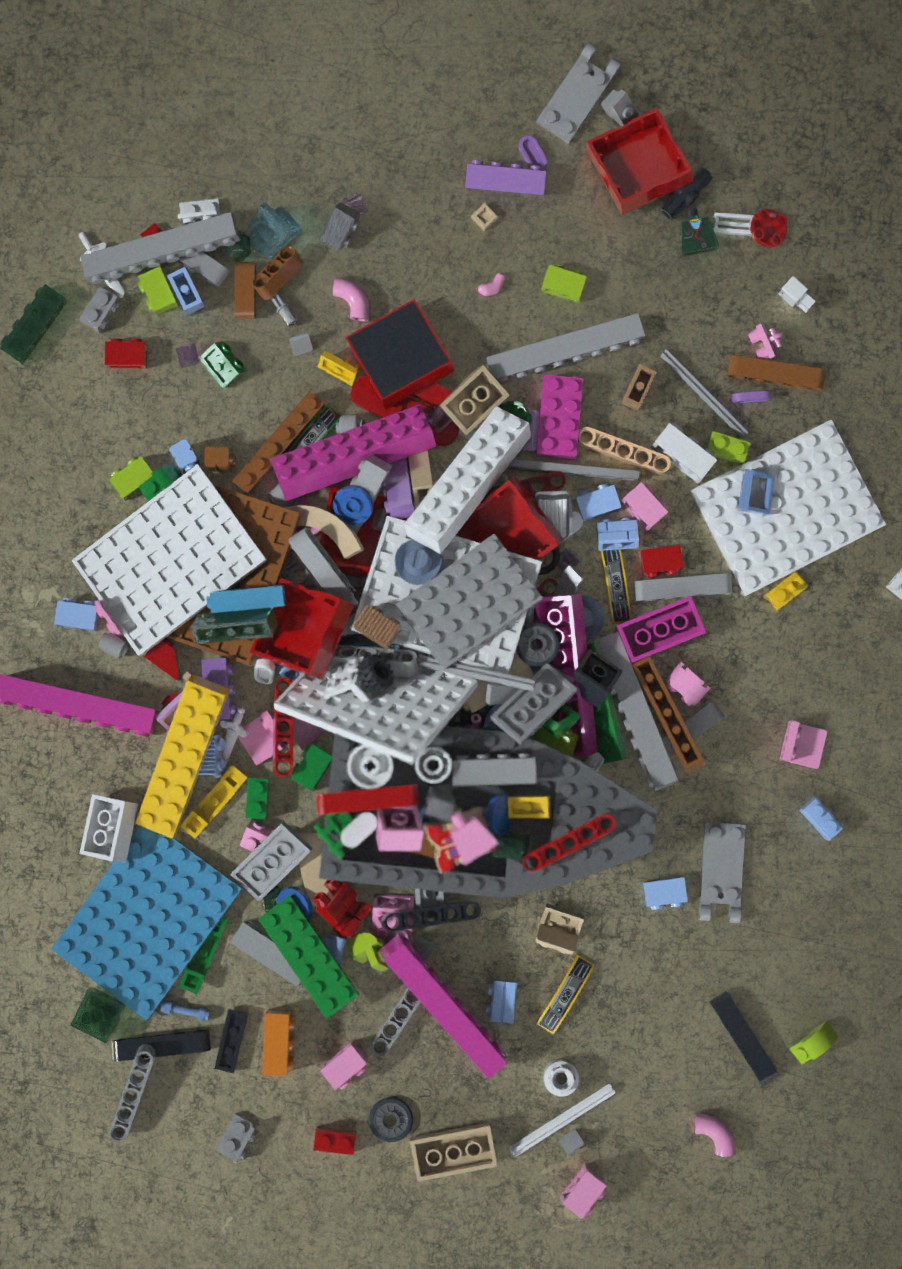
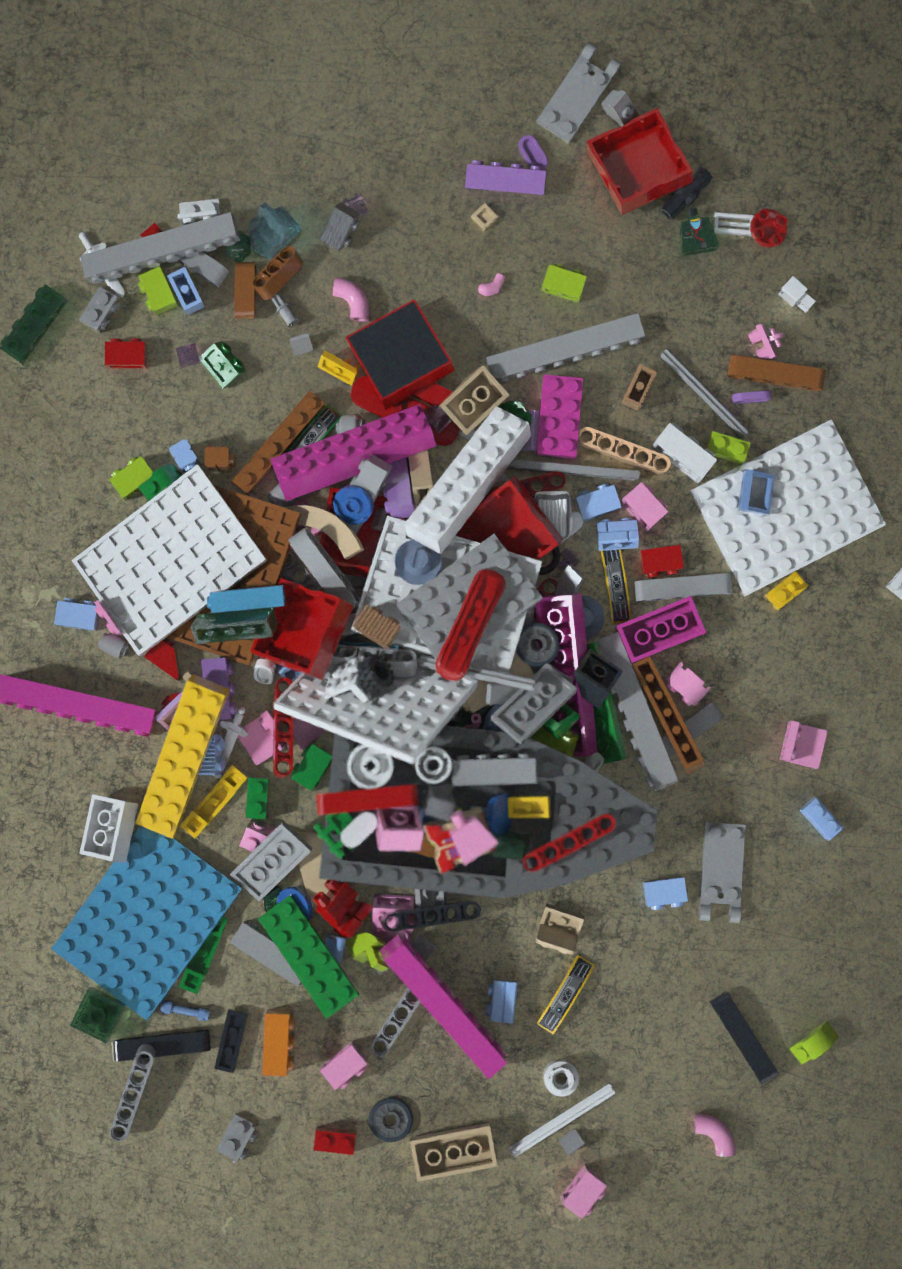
none -> red piece [435,568,506,681]

